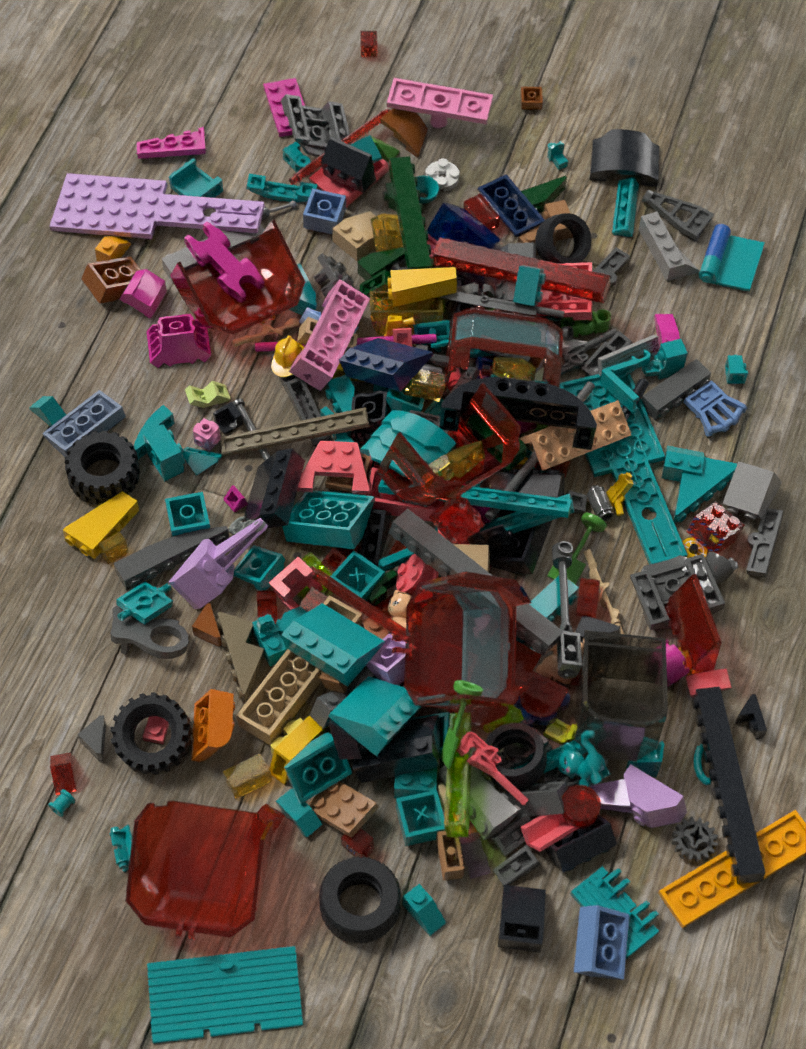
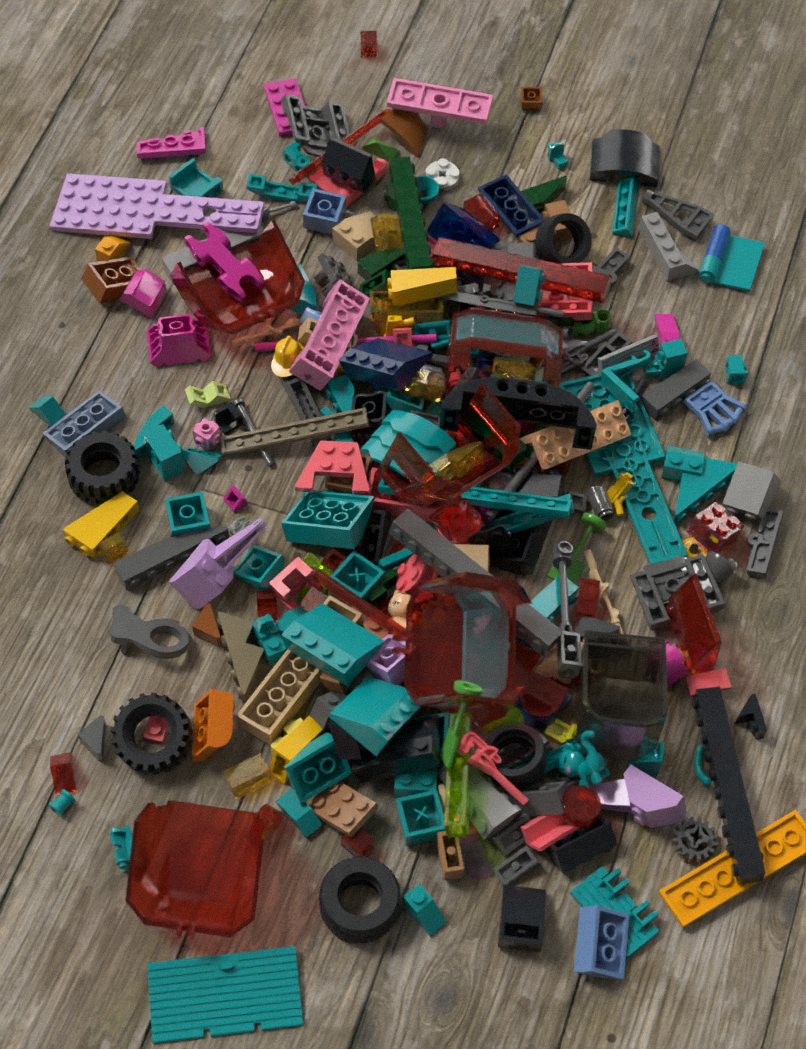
teal plate [116,581,173,624] -> none
black slope [242,448,305,528] -> none
teal slope [350,135,382,163] -> none

